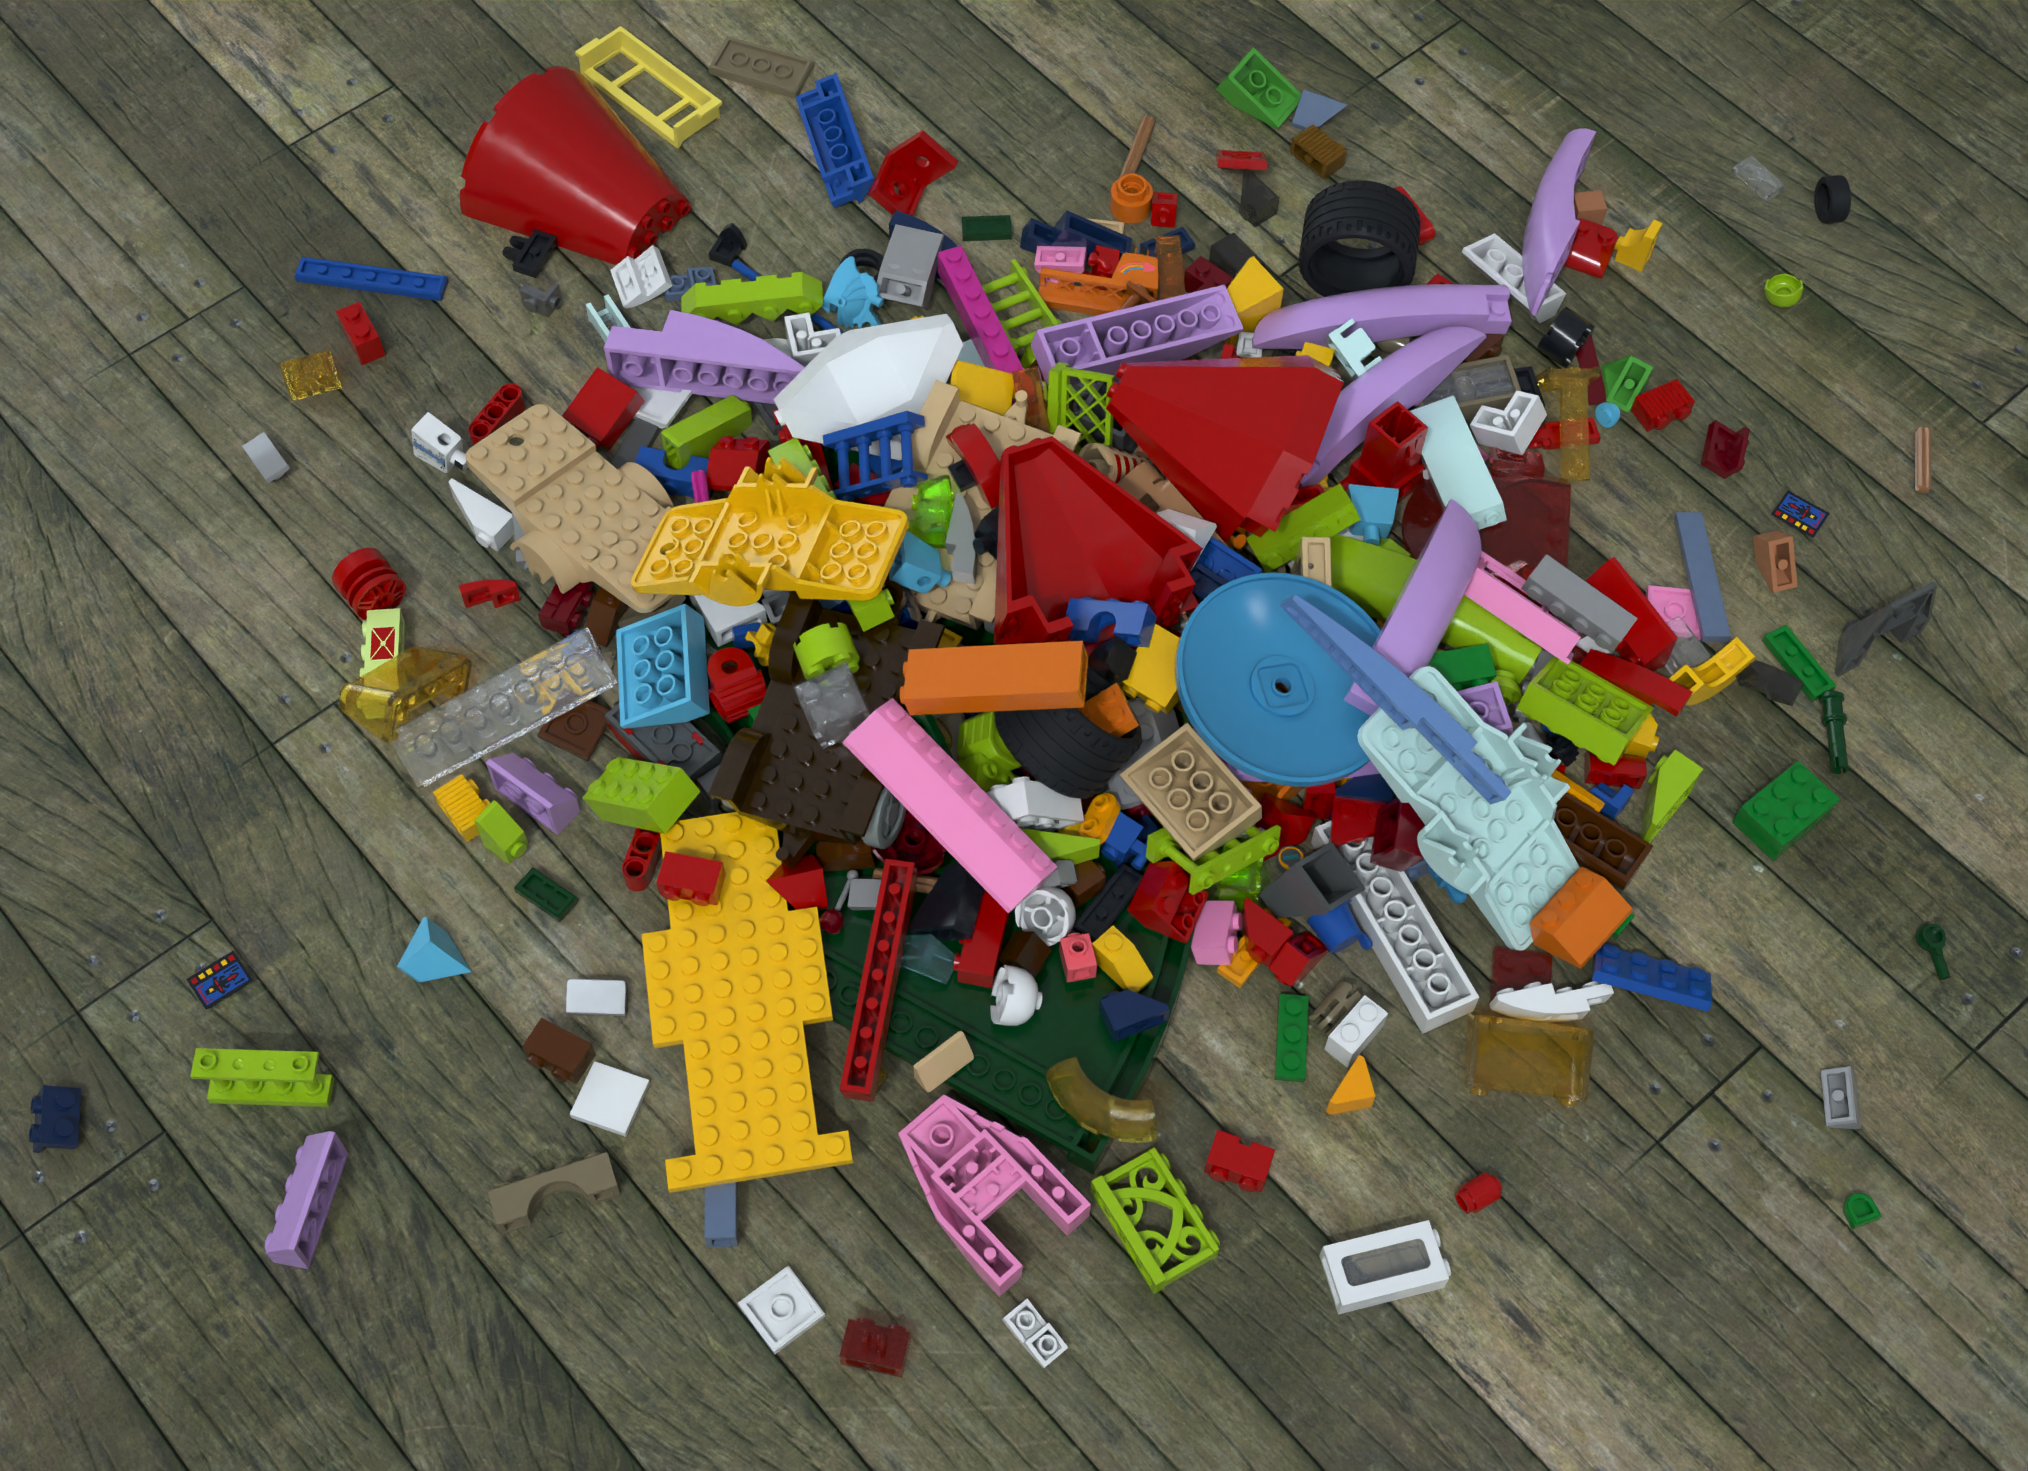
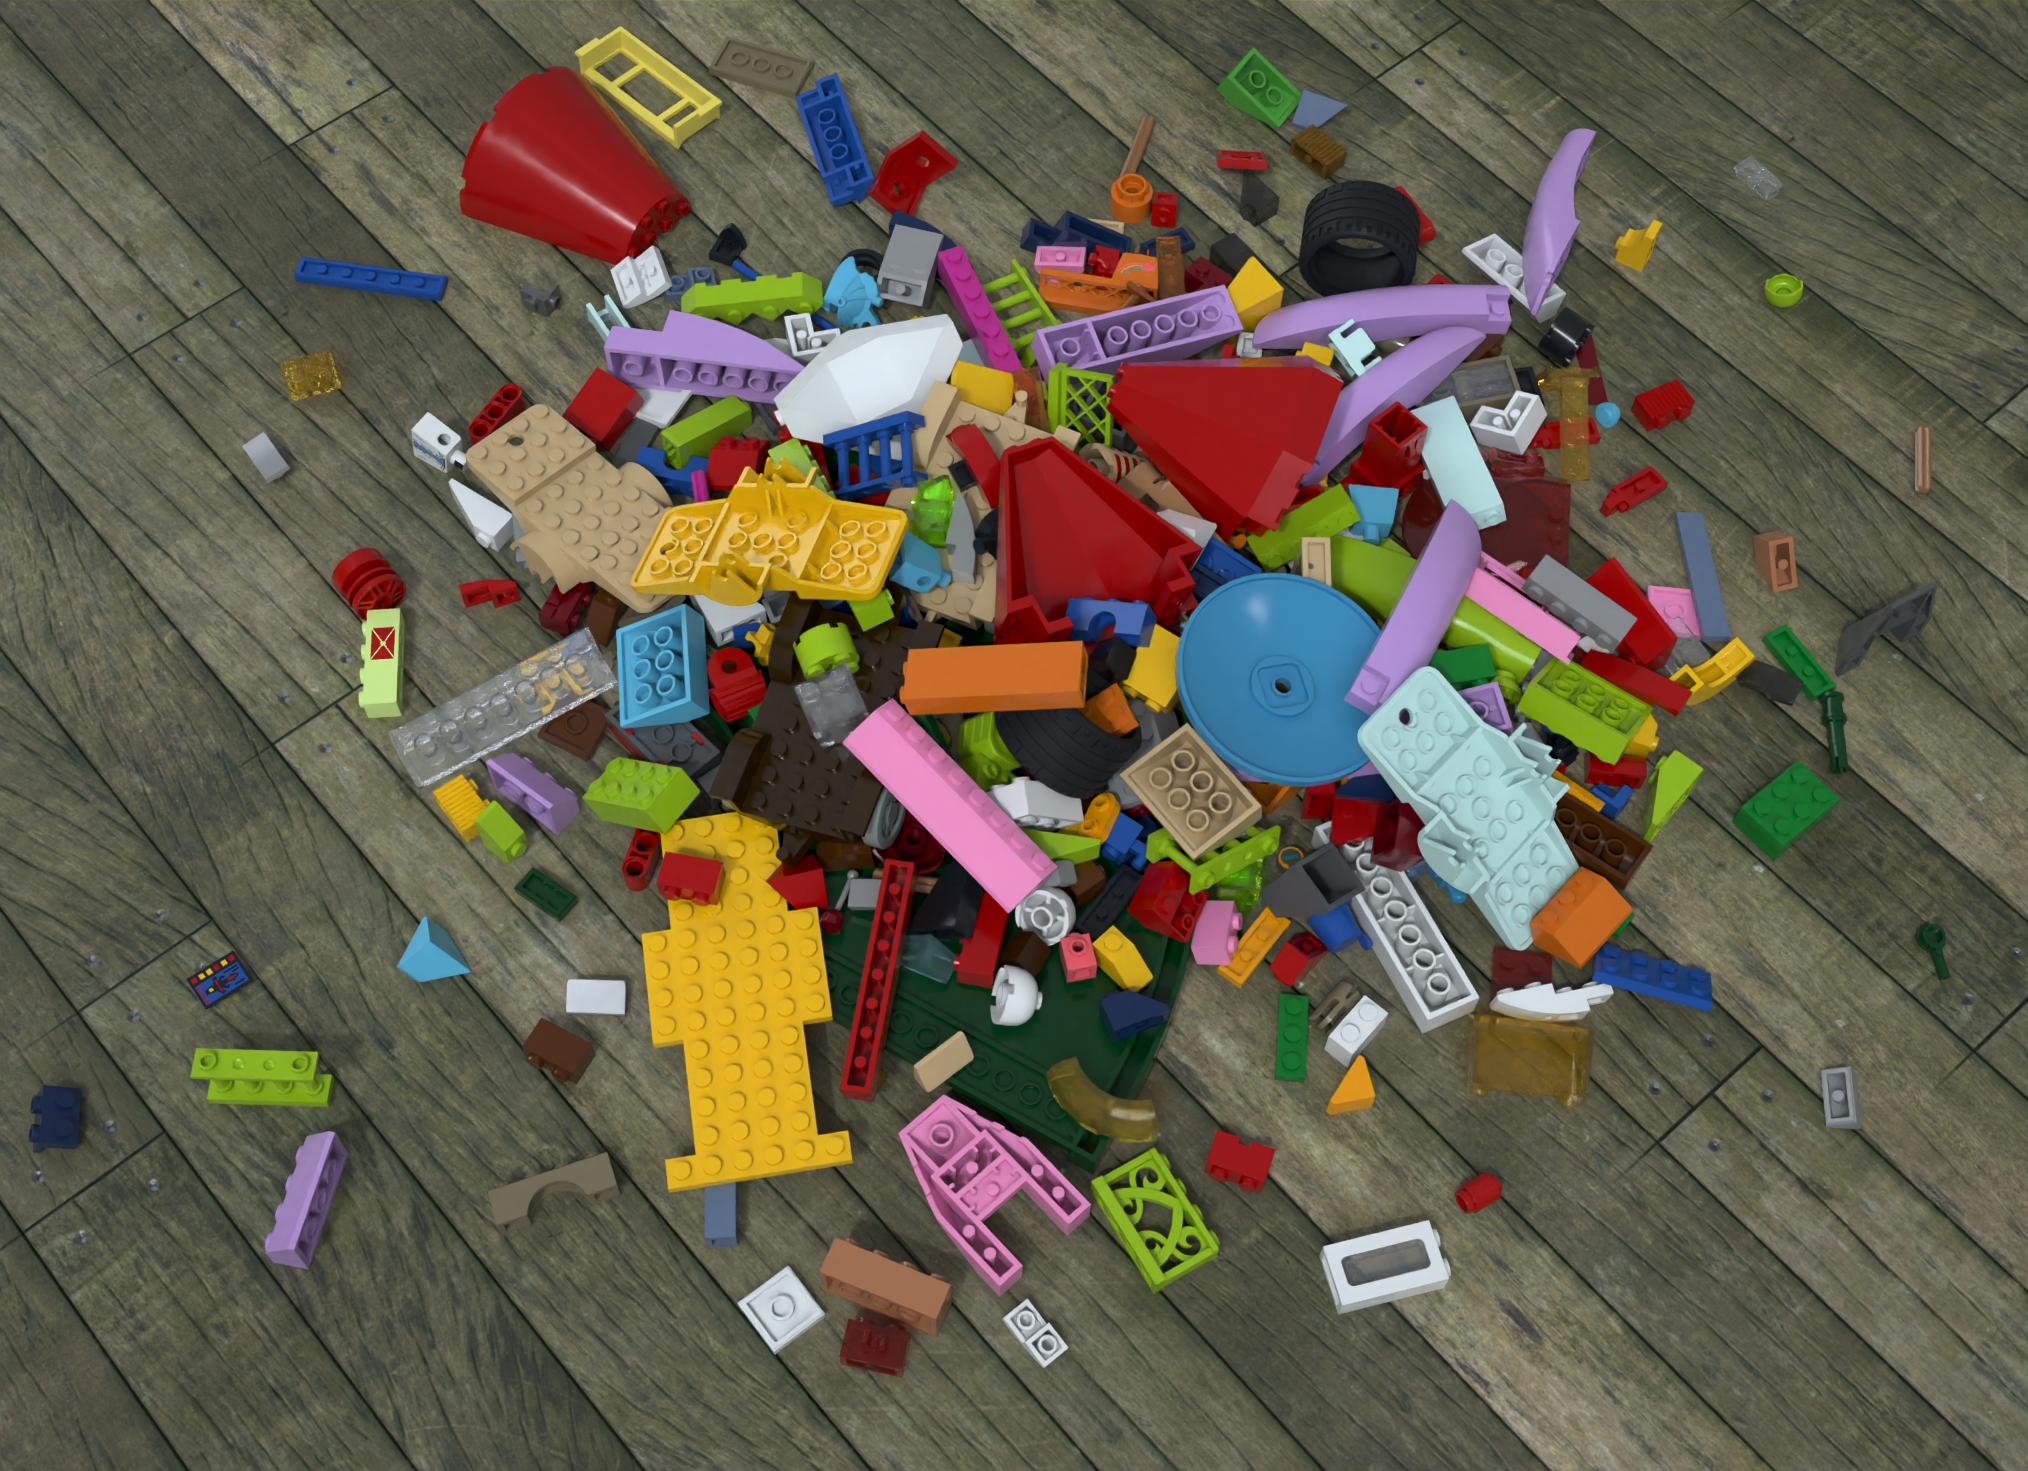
red brick [336,302,385,365] -> none
clear yellow windscreen [339,646,472,744] -> none
black hinge [502,229,558,278] -> none
white tile [570,1061,650,1137] -> none
dark green tile [962,215,1012,241] -> none
red slope [1241,897,1293,968] -> none
red slope [1255,792,1316,862] -> none
medium blue slope [1279,595,1511,805] -> none
red slope [1564,219,1619,279] -> none
nougat brick [1574,190,1607,225] -> none
bright green slope [1601,355,1654,413] -> none
dark red bracket [1701,420,1750,479] -> none
piece [1771,490,1830,538] -> none
black tyre [1814,175,1851,223] -> none
green tile [1843,1193,1882,1229] -> none
none -> nougat brick [819,1237,951,1337]
none -> red hinge [1599,466,1668,518]

